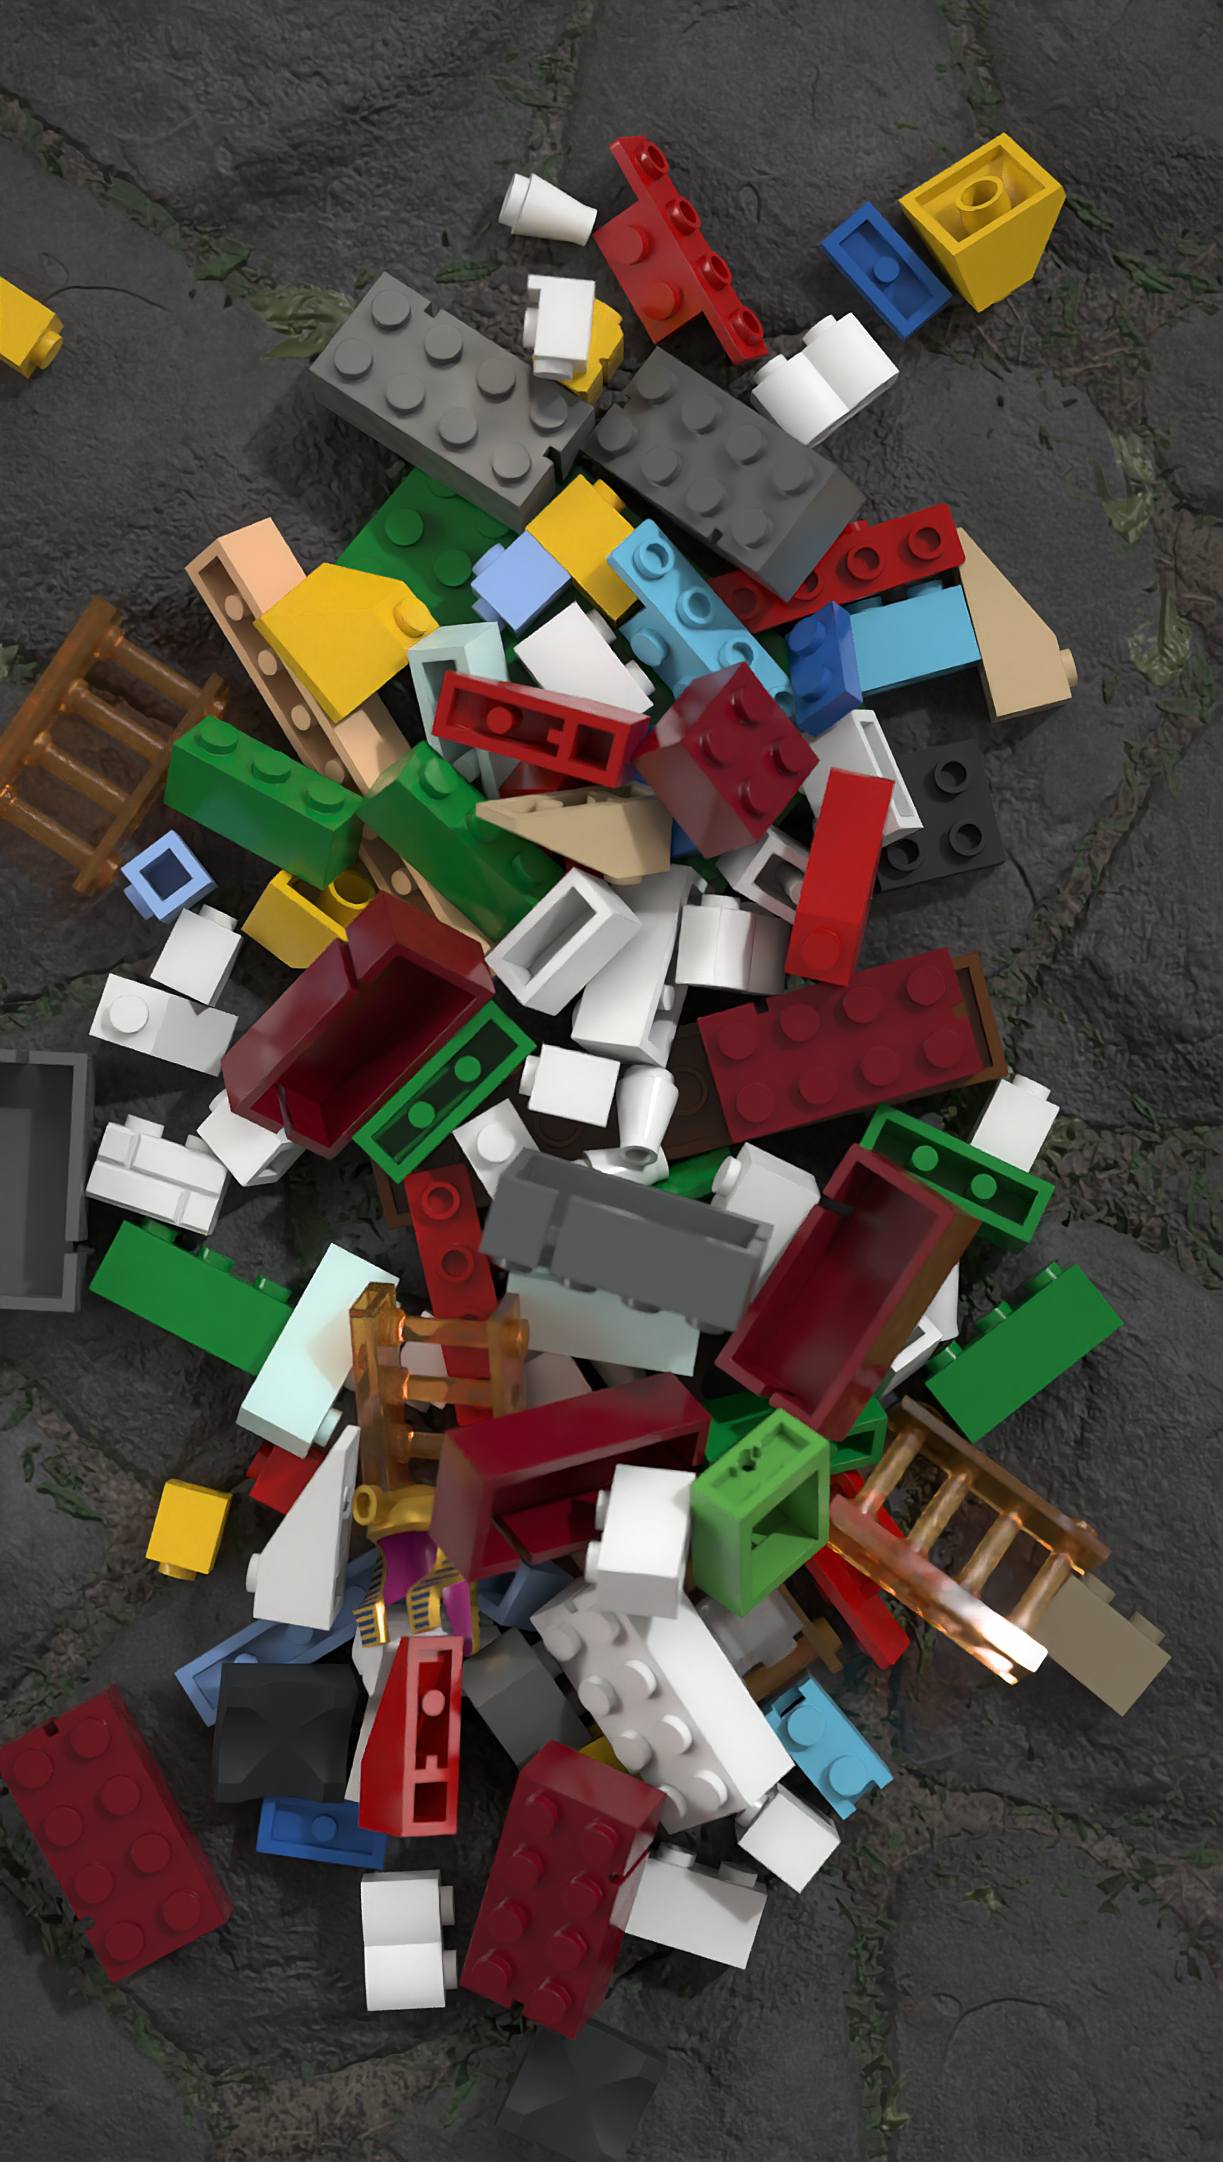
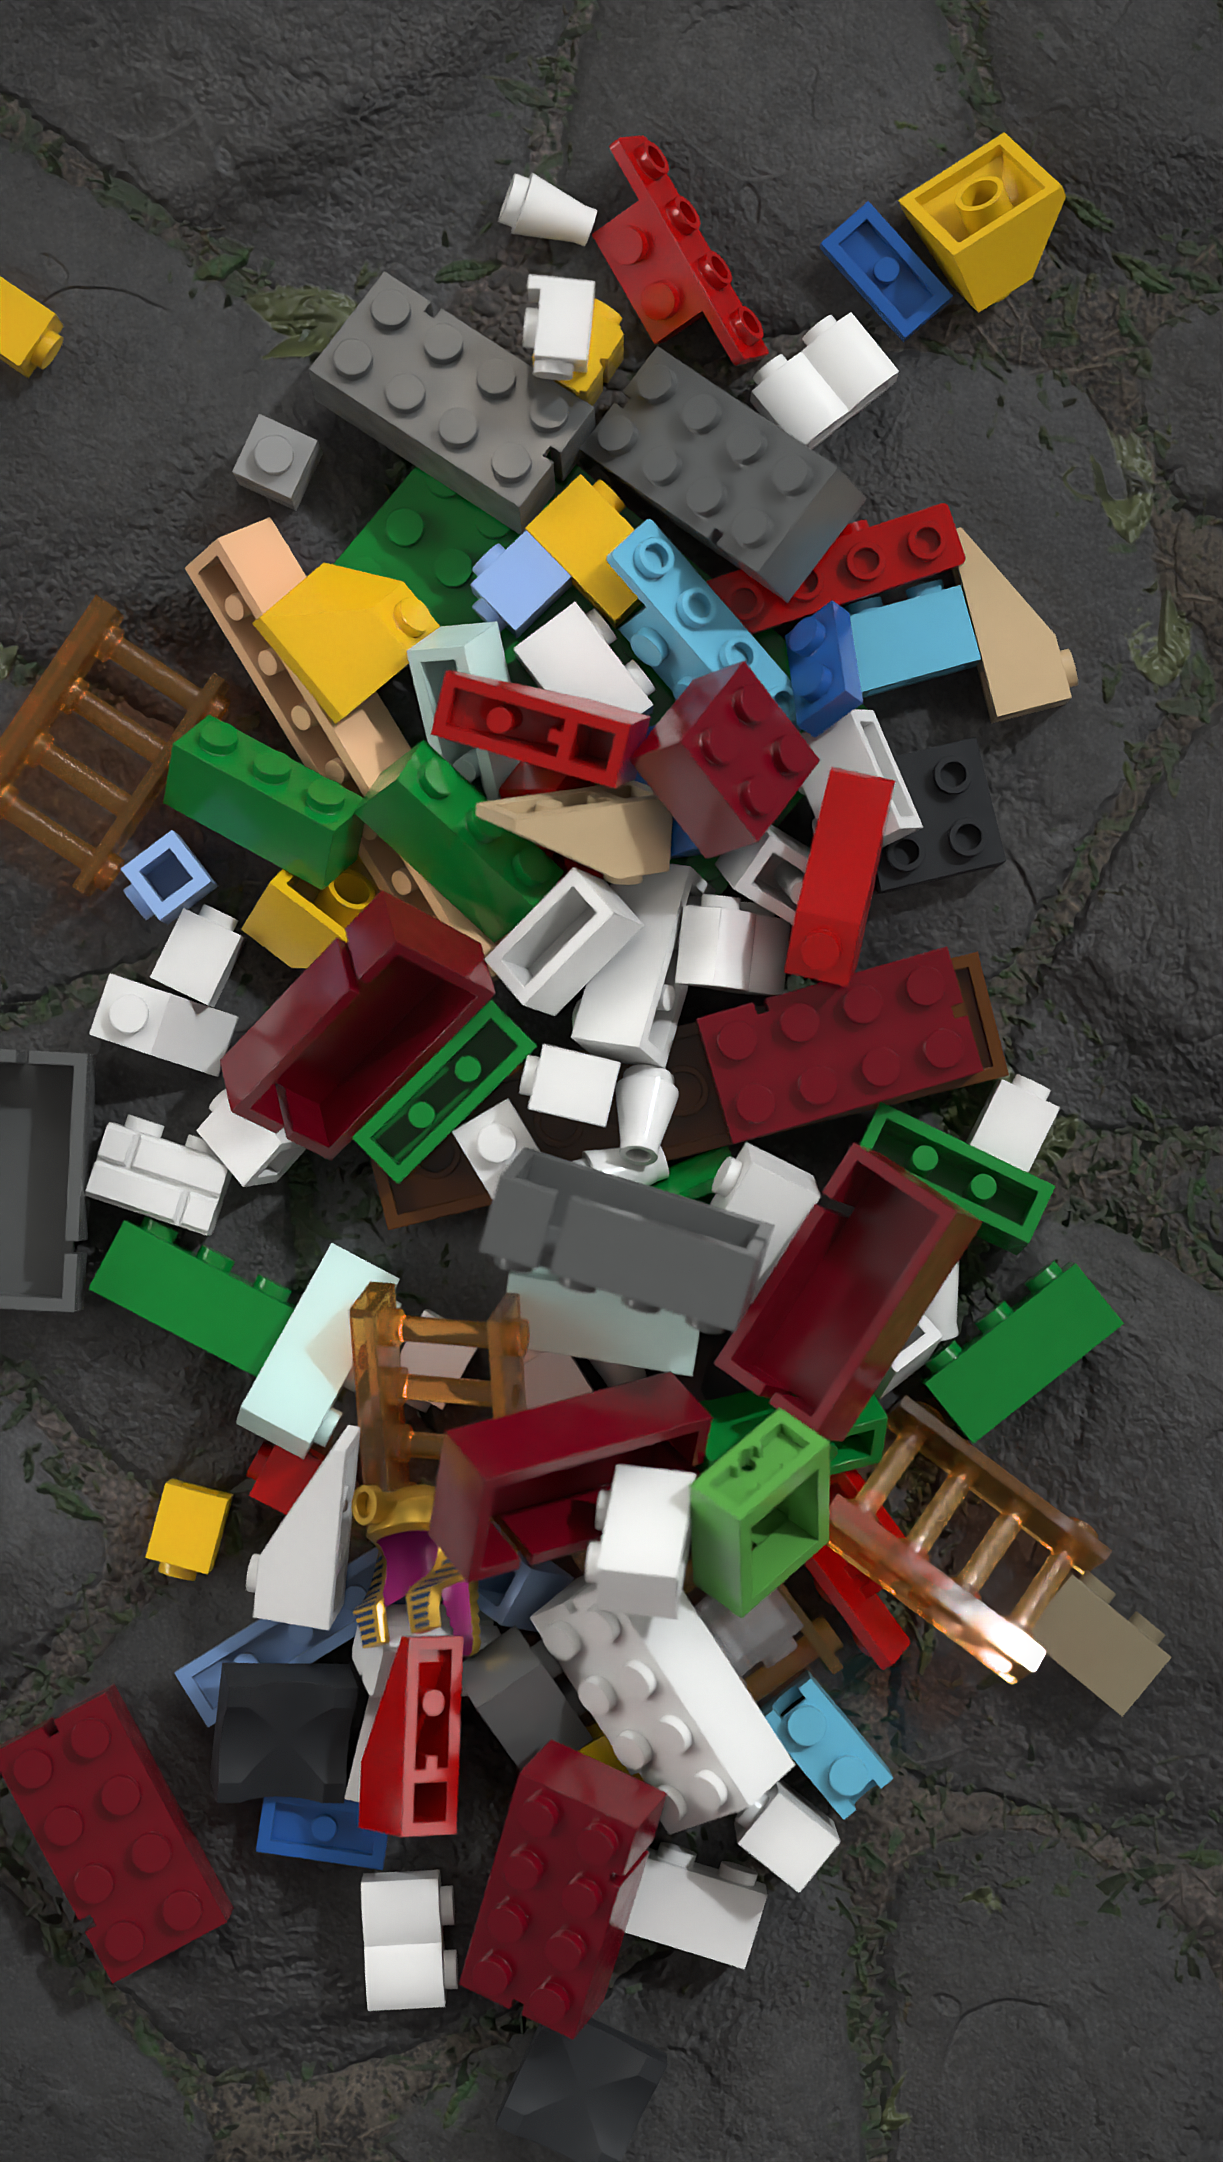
red bracket [404,1163,522,1427] -> none
none -> light grey brick [232,414,323,511]

